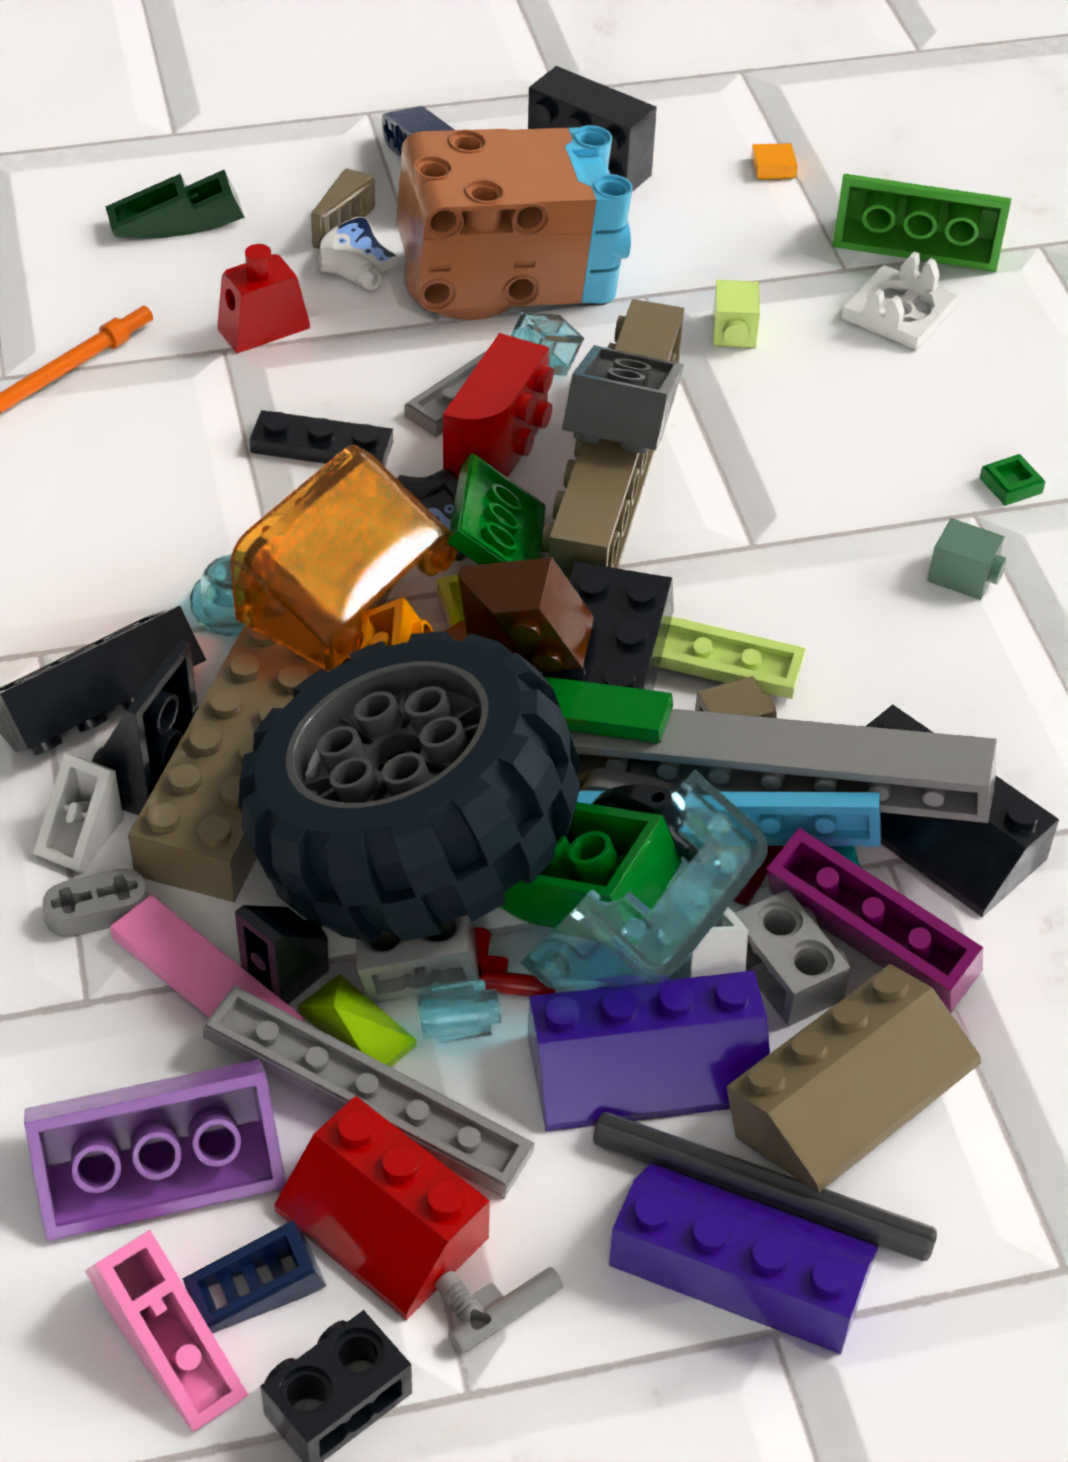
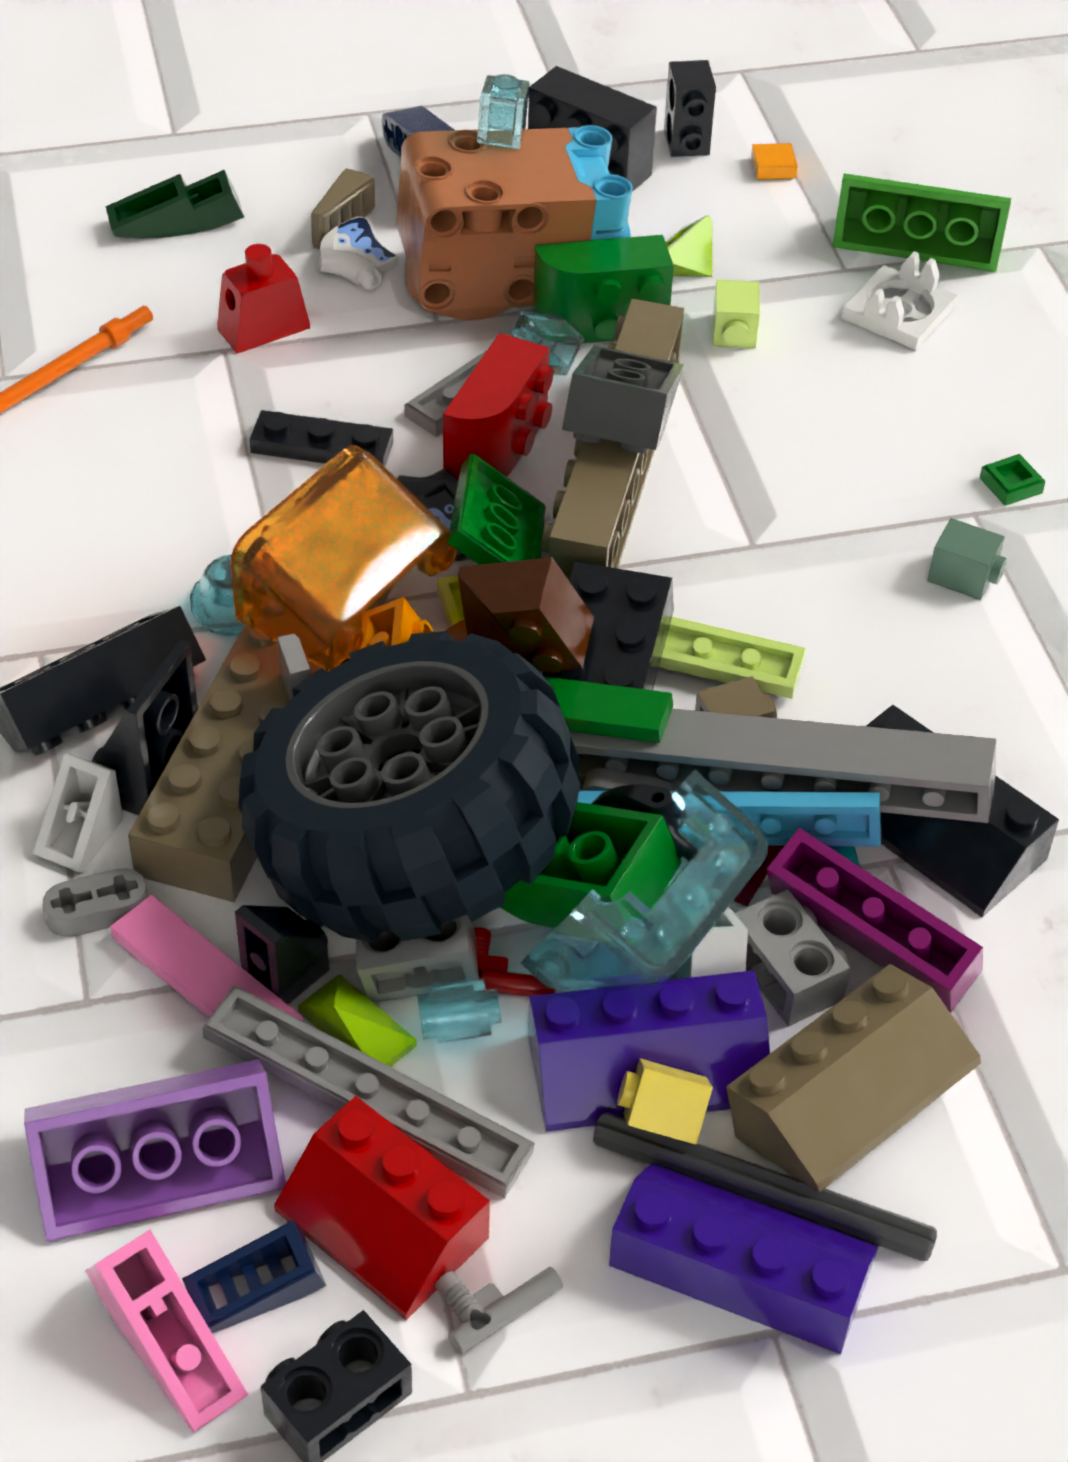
none -> light grey tile [277,633,311,701]
none -> clear light blue brick [477,74,530,149]
none -> green brick [533,235,674,343]
none -> light yellow brick [617,1058,713,1145]
none -> black brick [664,60,716,157]
none -> slope [666,215,713,277]

